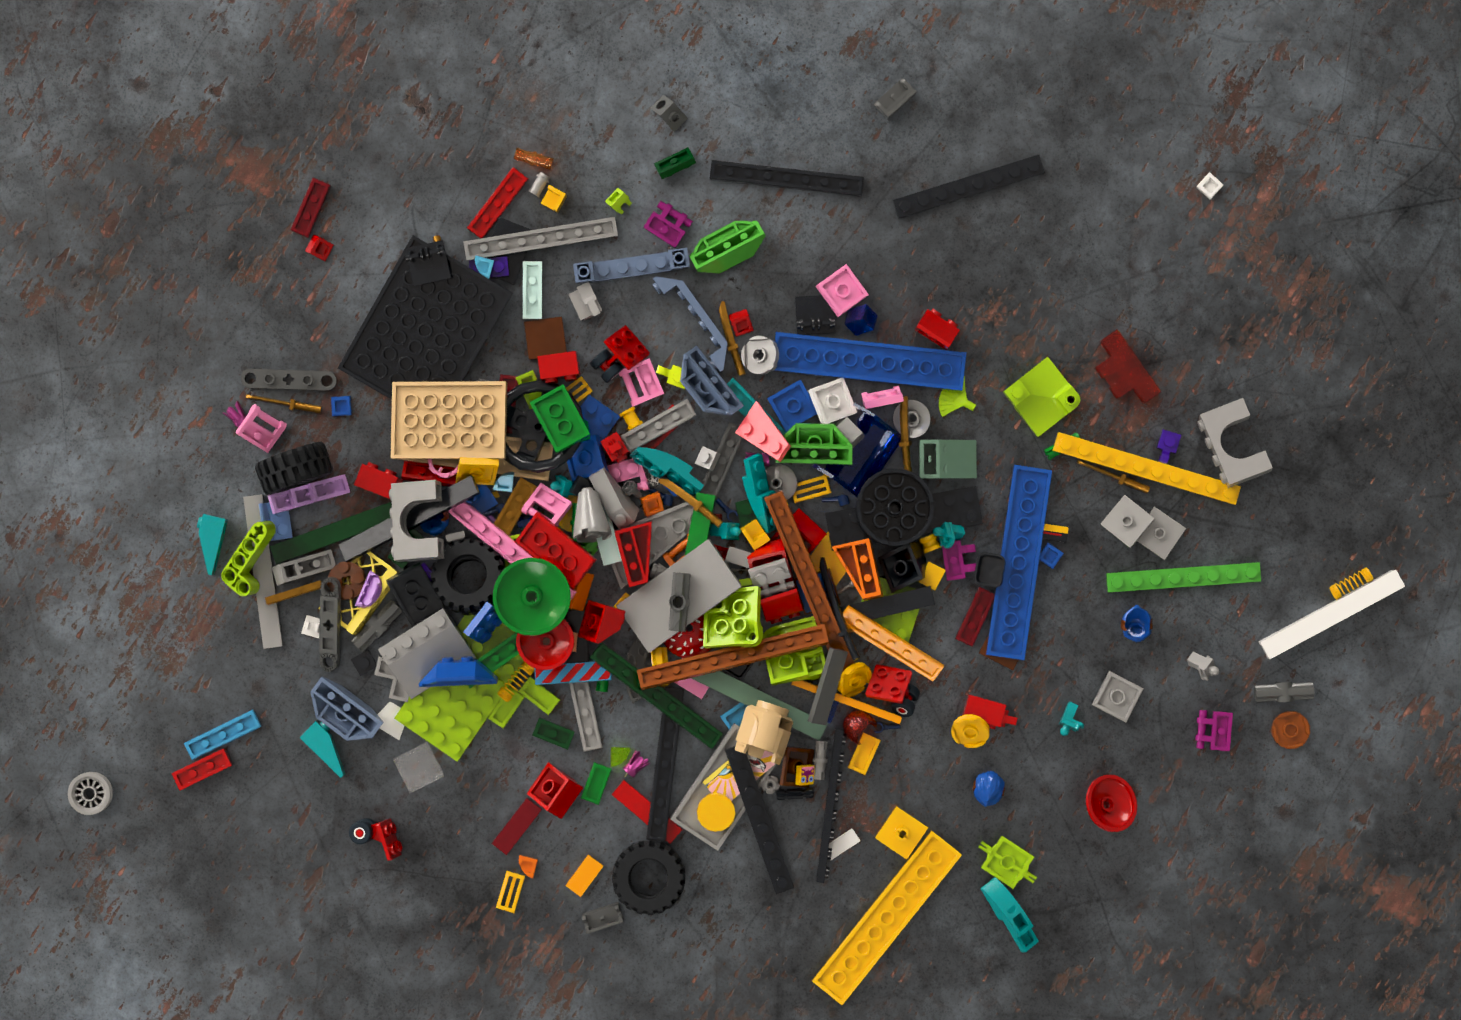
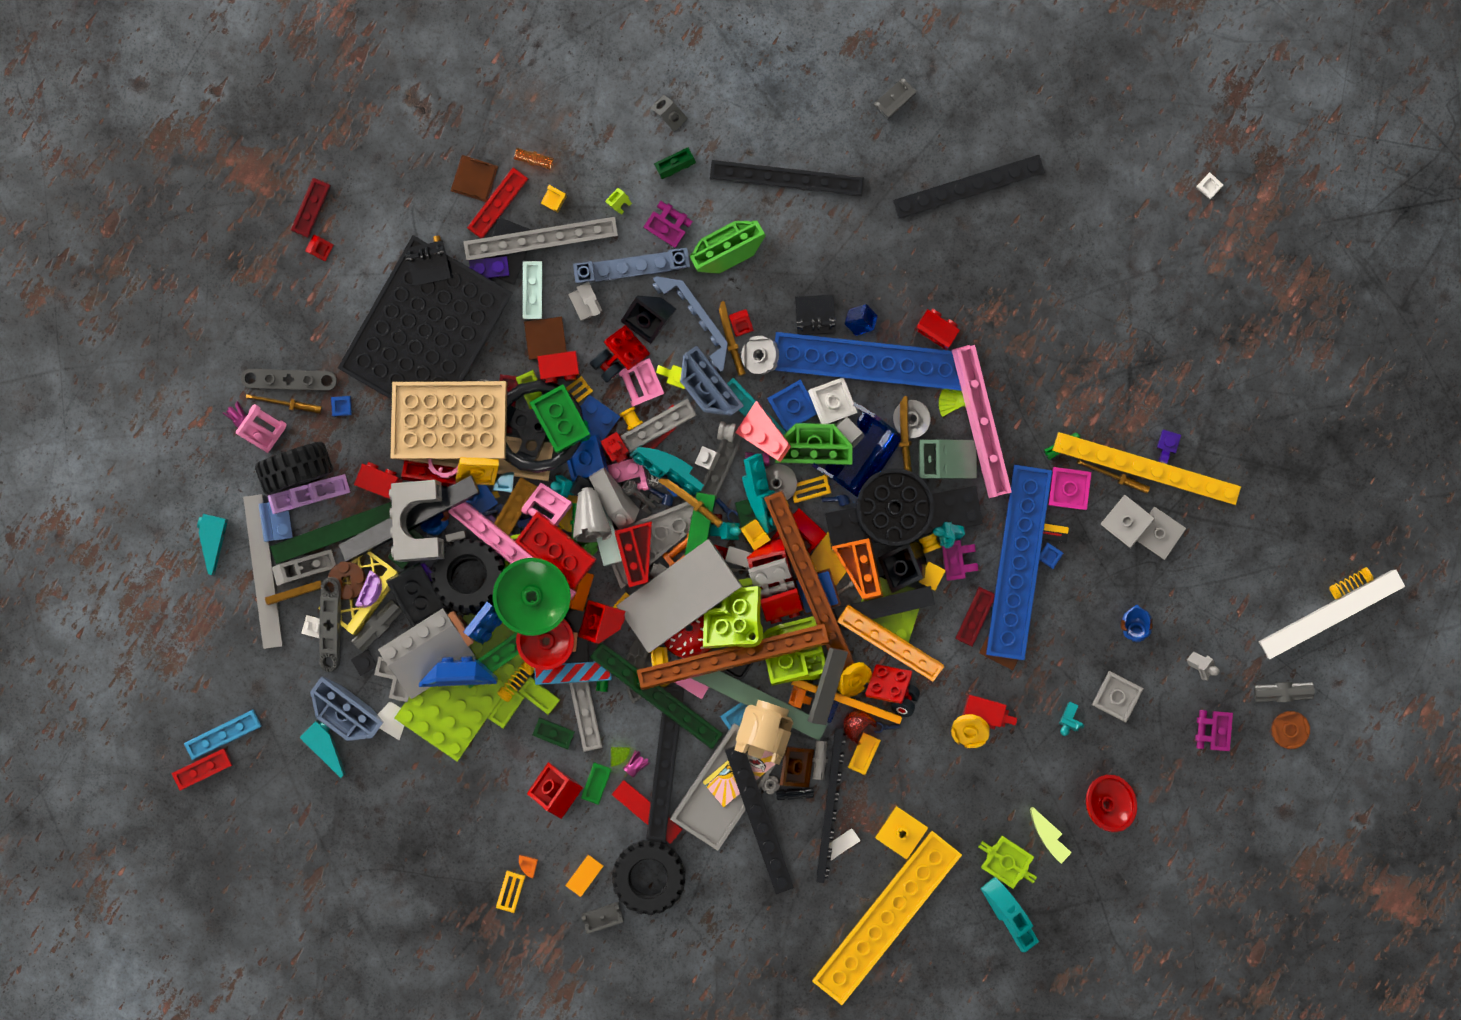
light grey wheel [68,772,113,815] -> none
lime beam [221,521,276,596] -> none
red plate [349,818,402,861] -> none
clear tile [393,742,445,793] -> none
medium azure tile [475,255,494,279] -> none
dark red tile [491,798,542,855] -> none
light grey pin [529,172,550,197] -> none
orange tile [640,491,664,517] -> none
dark grey piece [669,572,691,632] -> none
yellow tile [697,793,735,832] -> none
tile [795,764,815,786] -> none
bright pink plate [815,264,869,317] -> none
black sword [819,557,860,661] -> none
bright pink plate [861,385,904,409] -> none
blue hair [972,770,1005,807] -> none
black piece [974,552,1006,588] -> none
lime slope [1003,357,1080,437] -> none
clear red piece [1094,329,1161,404] -> none
bright green plate [1106,562,1261,592] -> none
light grey arch [1197,398,1273,488] -> none
none -> nougat tile [447,611,474,646]
none -> reddish brown piece [451,155,498,202]
none -> black slope [621,295,676,344]
none -> light grey wheel [717,421,736,443]
none -> orange tile [788,686,812,709]
none -> bright pink tile [952,345,1012,498]
none -> yellowish green slope [1030,807,1072,864]
none -> dark pink plate [1048,467,1092,510]

